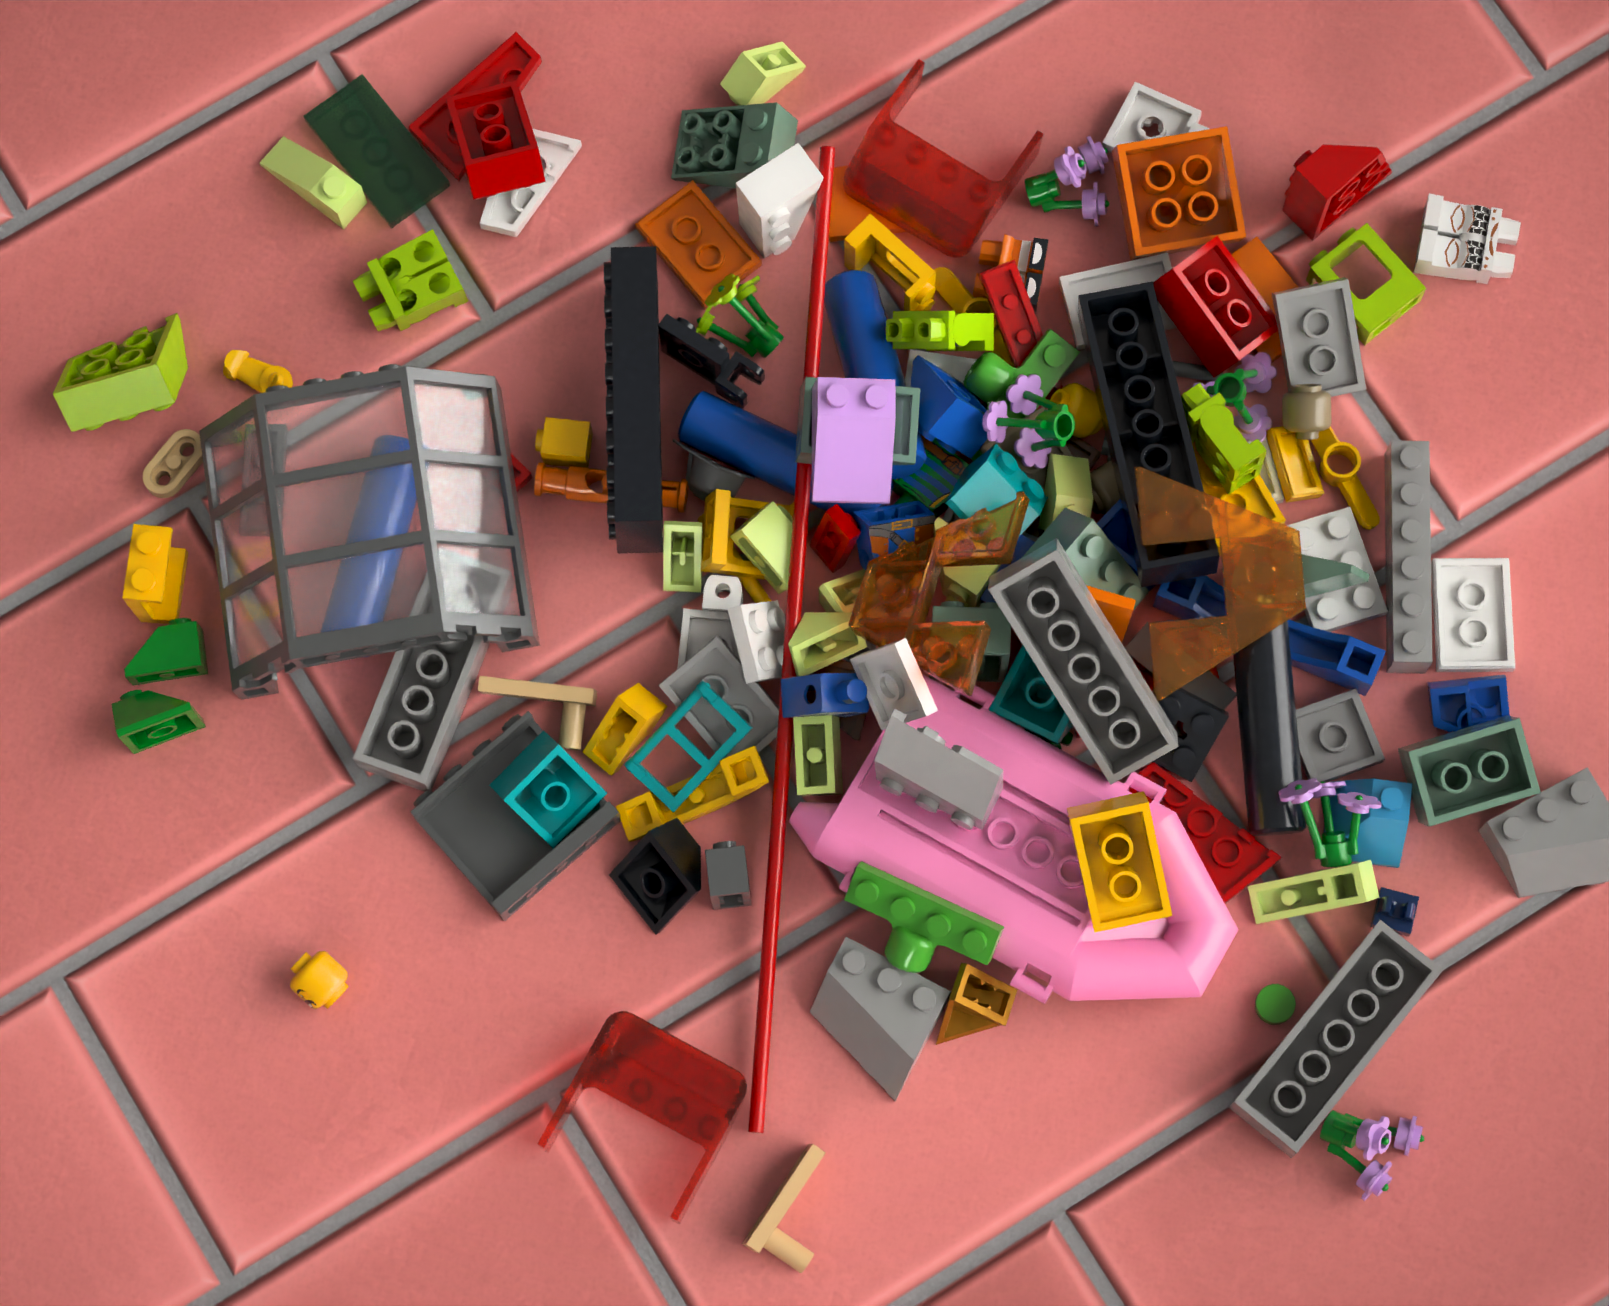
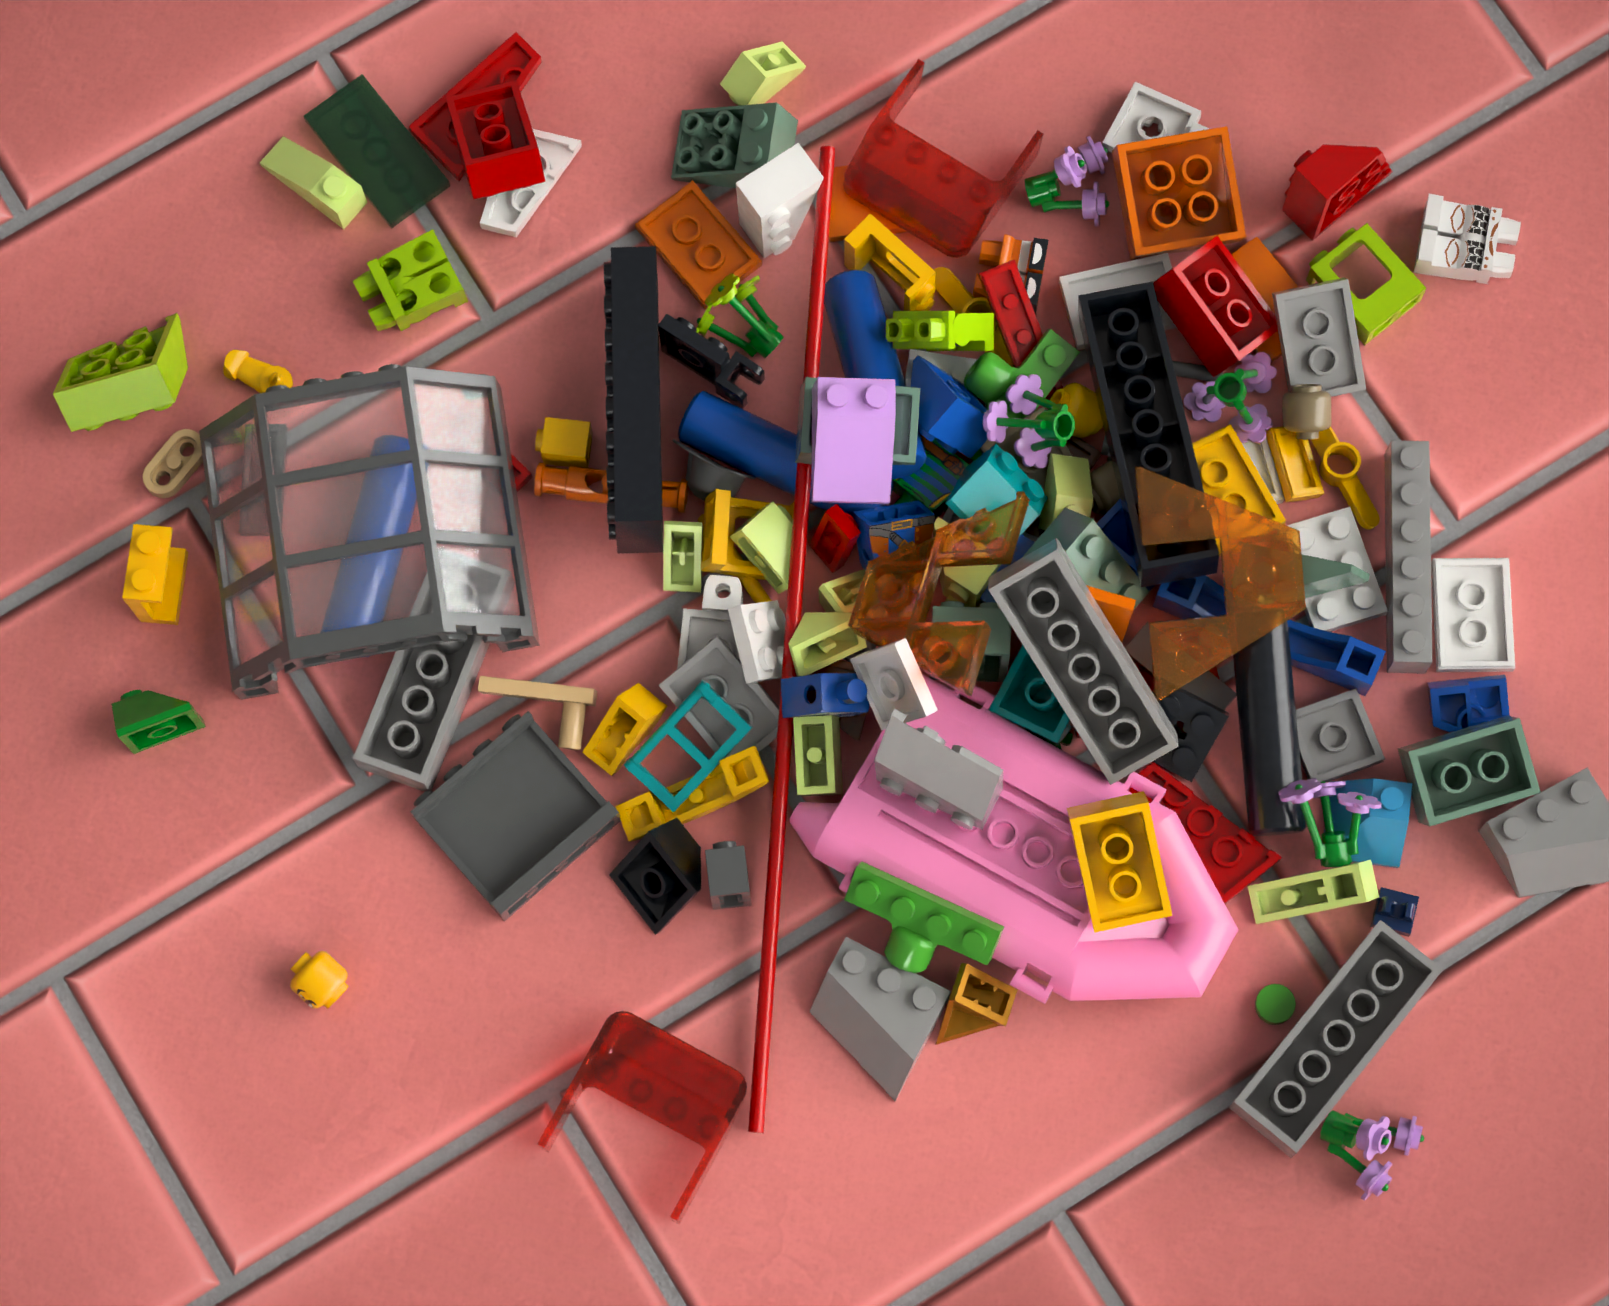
green slope [124,618,208,686] -> none
teal slope [489,730,607,848] -> none
tan piece [742,1144,826,1273] -> none
lime hips [1181,383,1267,494] -> none

